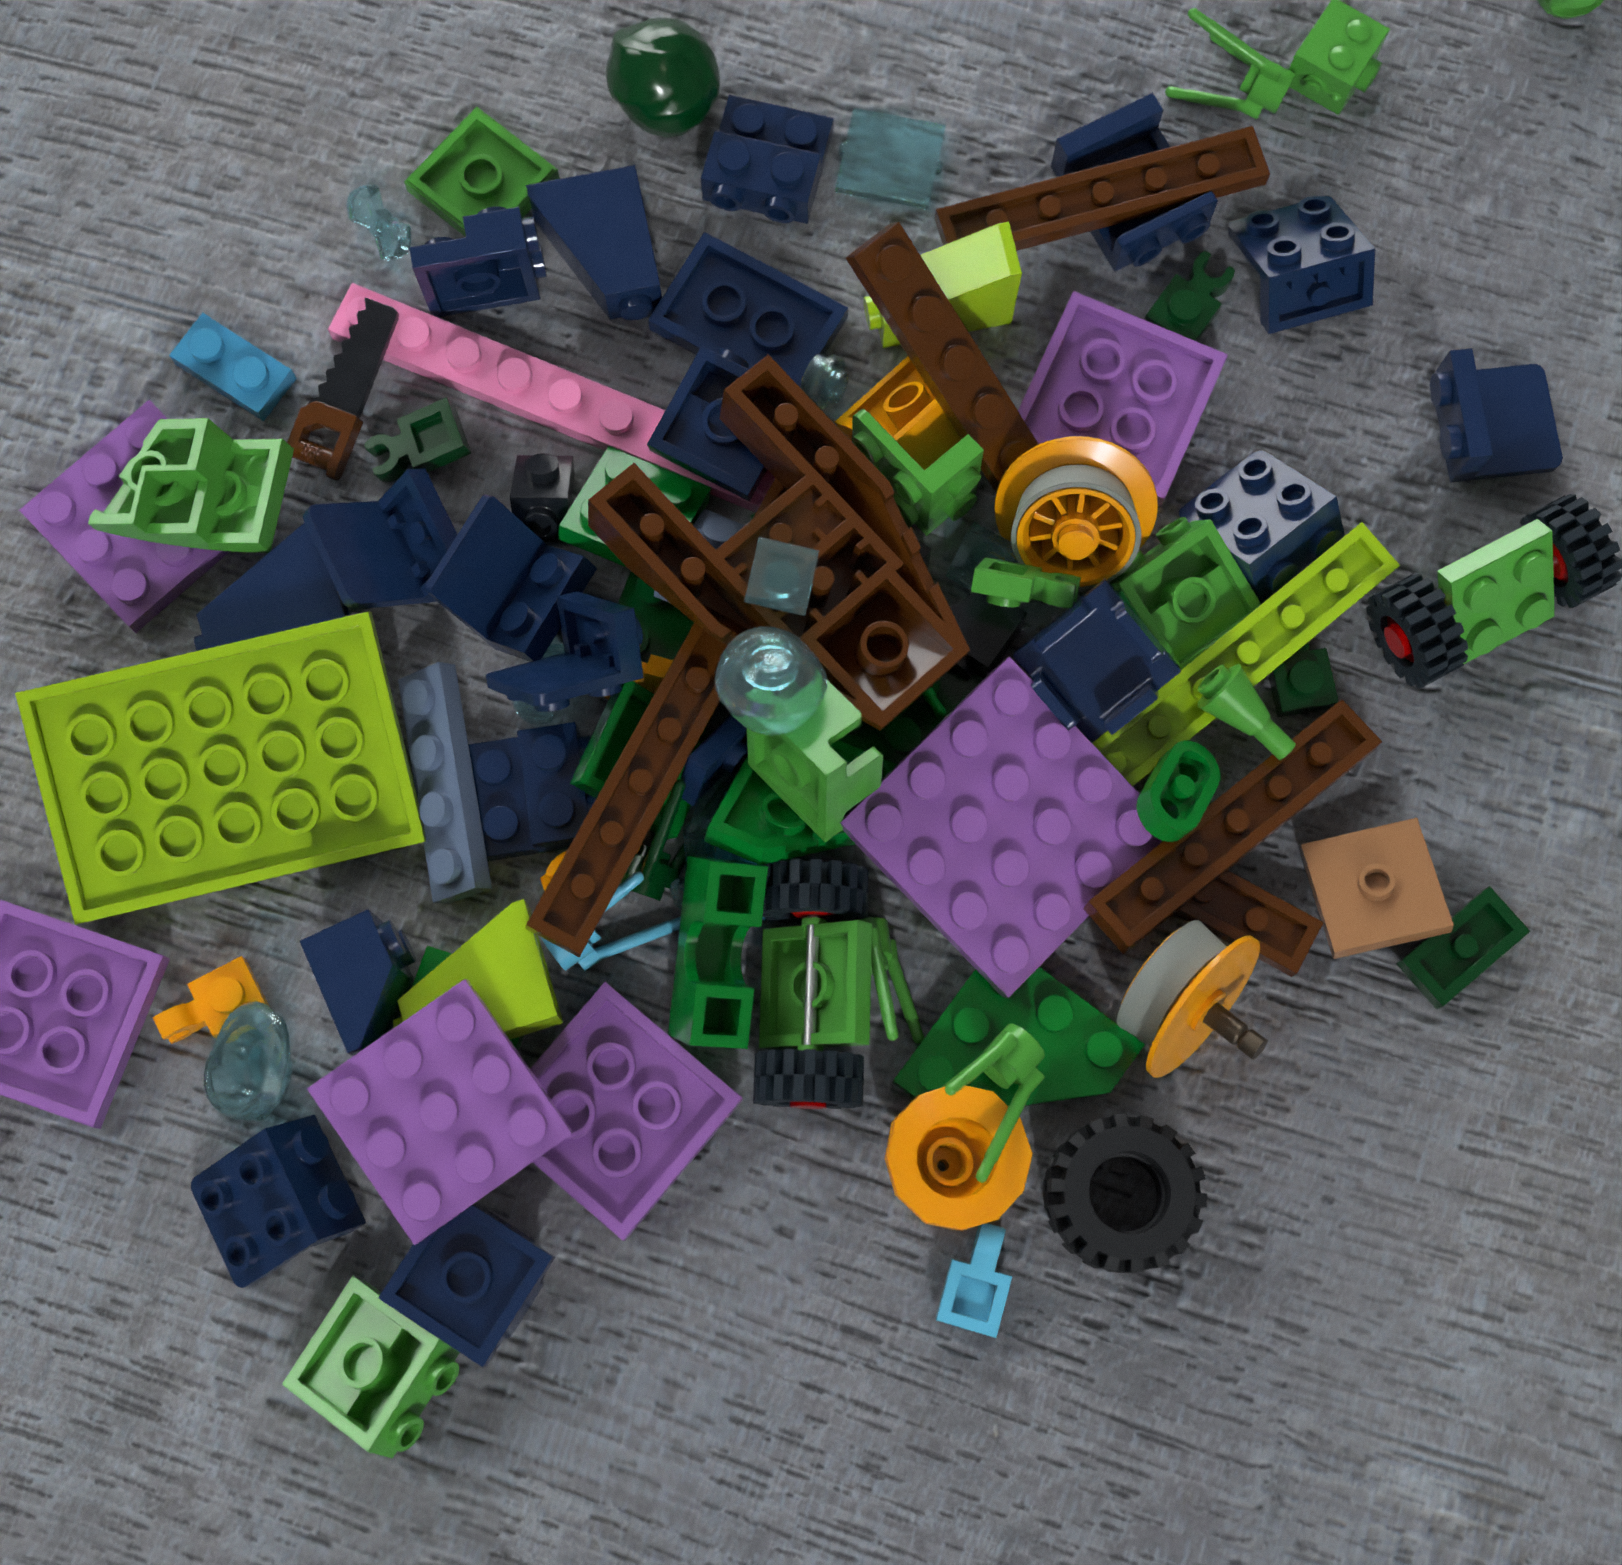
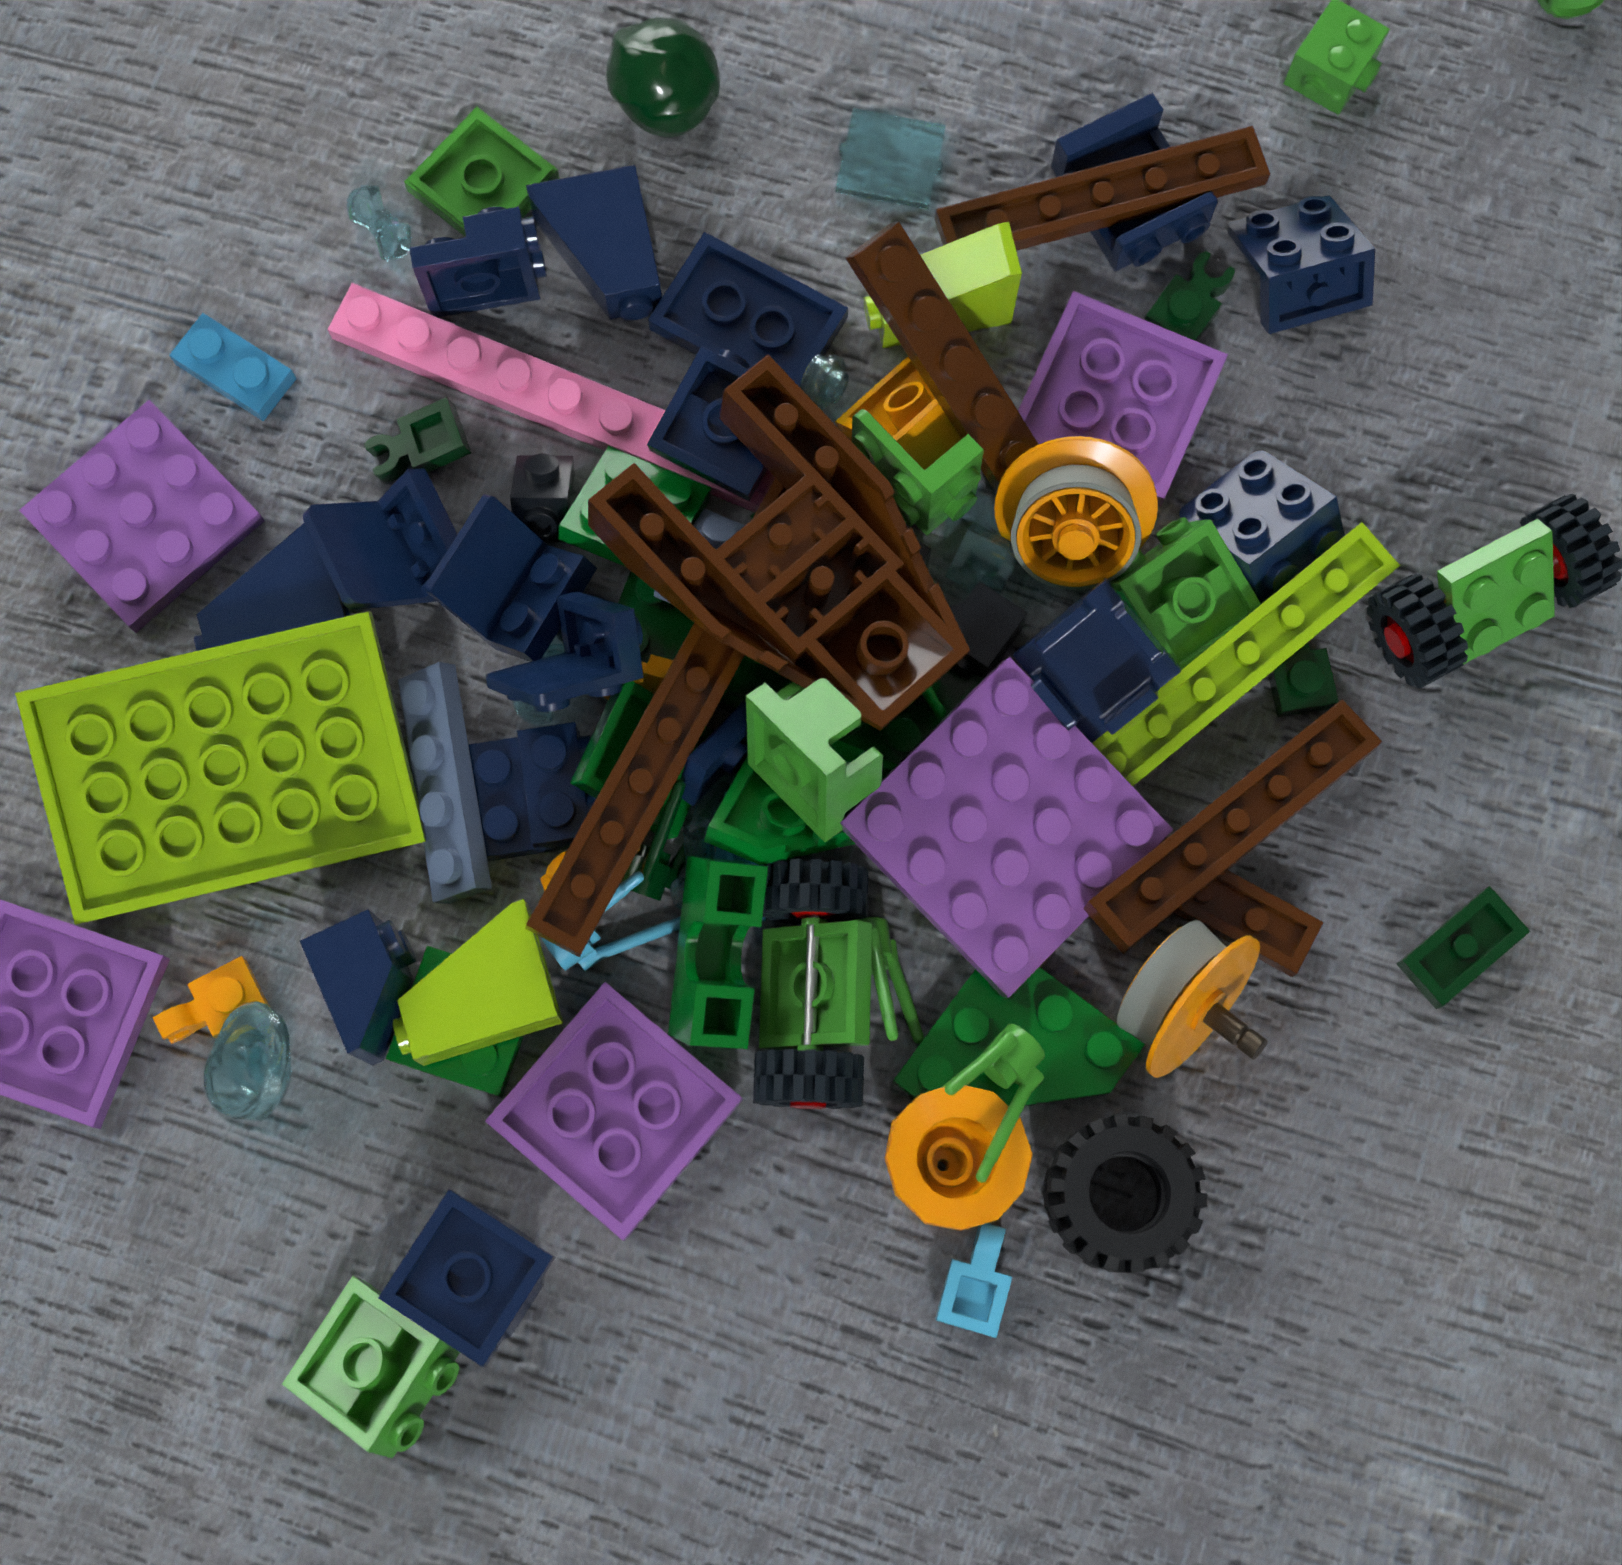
bright green slope [88,418,294,553] -> none
dark blue bracket [191,1114,366,1288] -> none
piece [287,298,399,481] -> none
medium lavender plate [307,979,573,1245] -> none
dark blue plate [701,94,834,224] -> none
clear light blue hat [715,626,827,734] -> none
clear light blue plate [744,537,819,616] -> none
bright green plate [971,557,1081,608] -> none
green plate [1136,740,1221,842] -> none
bright green plant [1165,8,1296,120] -> none
bright green cone [1197,664,1296,760] -> none
medium nougat plate [1300,818,1454,959] -> none
dark blue bracket [1430,348,1563,483] -> none

